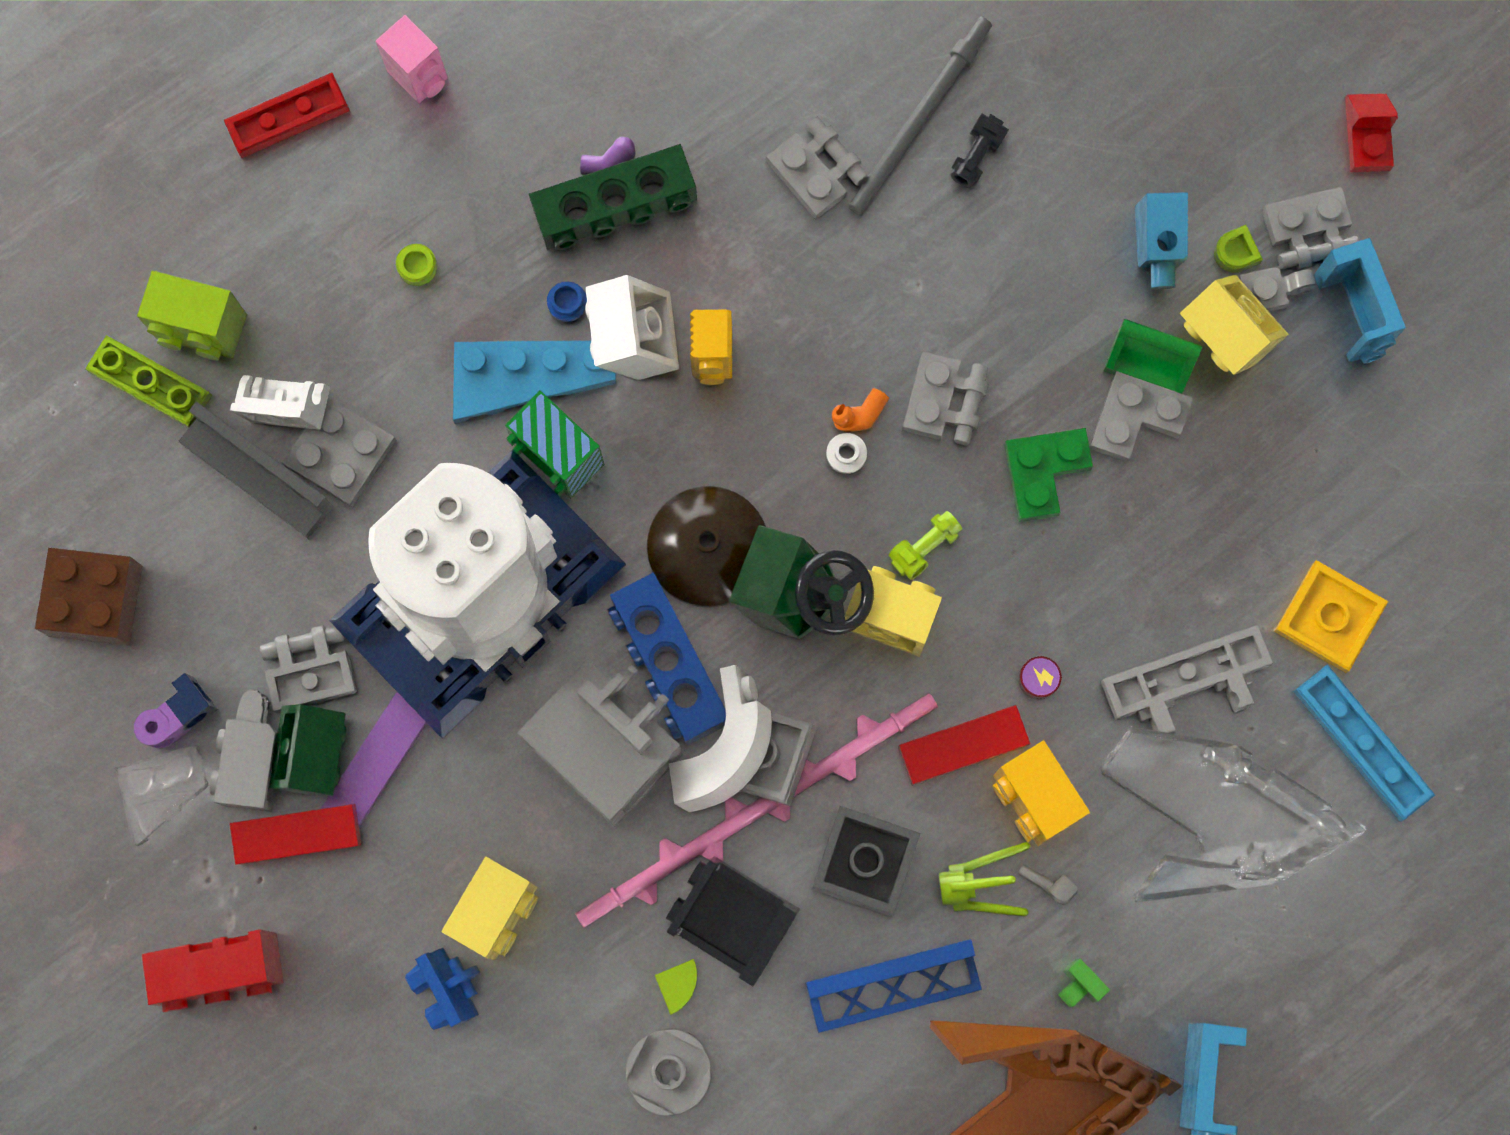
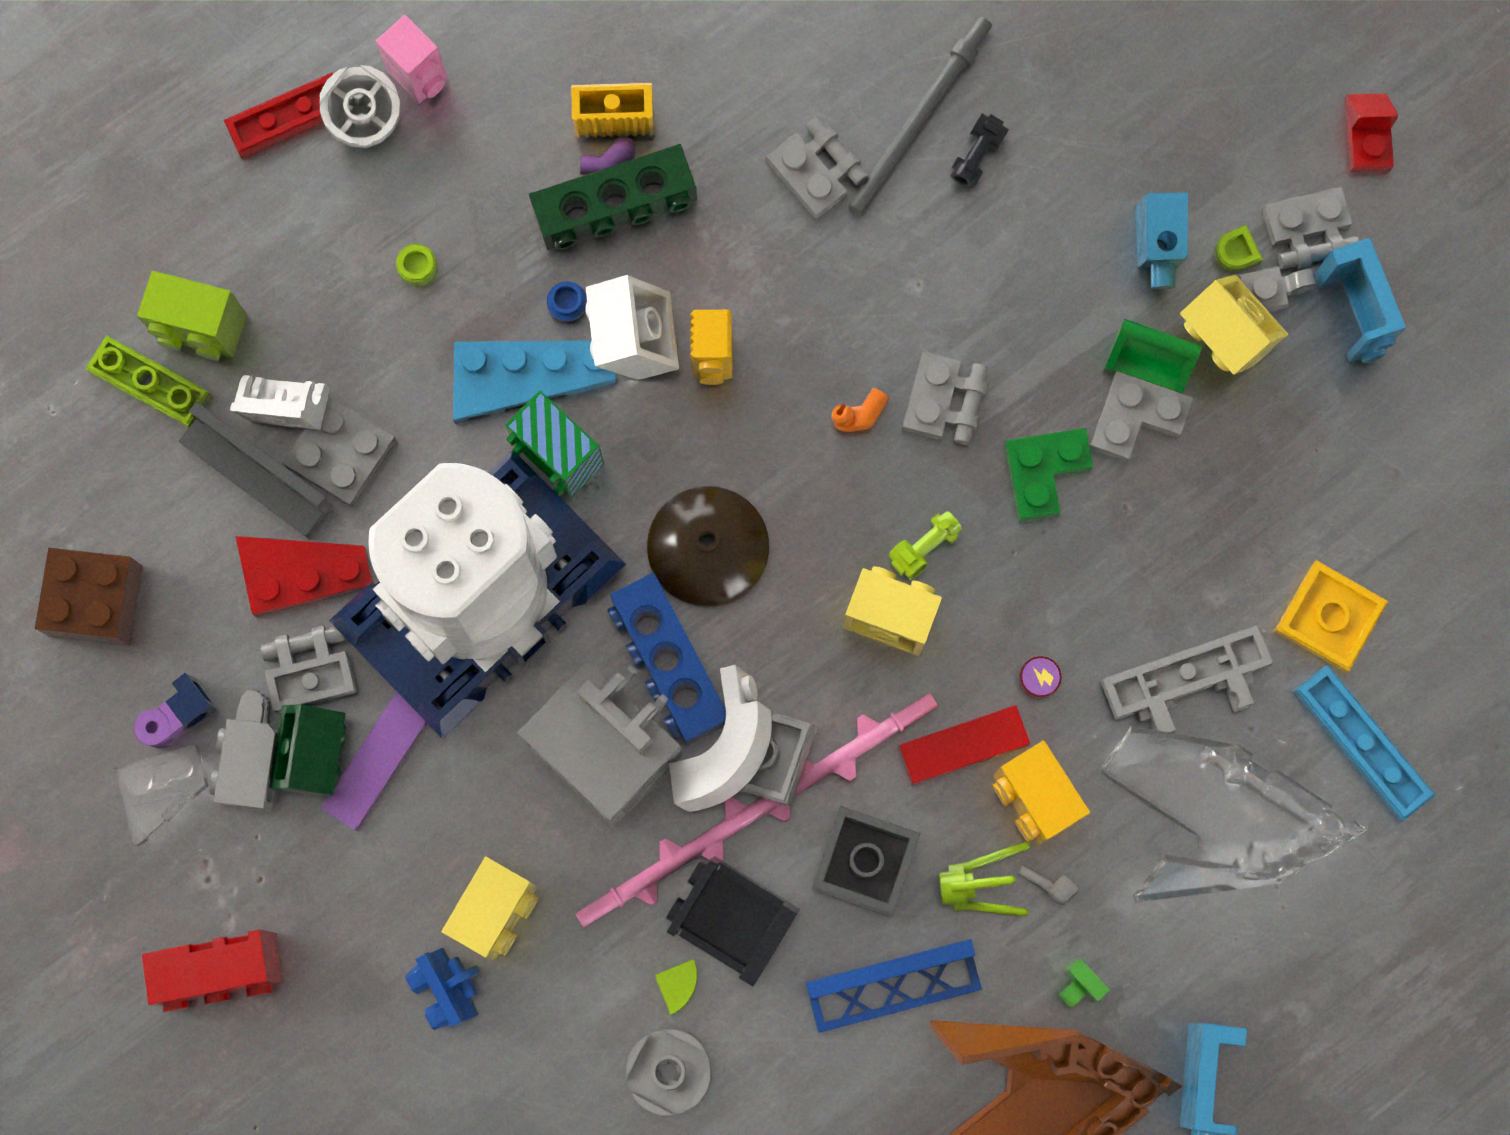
red tile [230,804,361,865] -> none
dark green piece [729,525,874,639] -> none
white plate [826,433,867,474] -> none
none -> red wing [235,536,374,617]
none -> white cylinder [320,65,400,148]
none -> yellow brick [571,83,654,139]

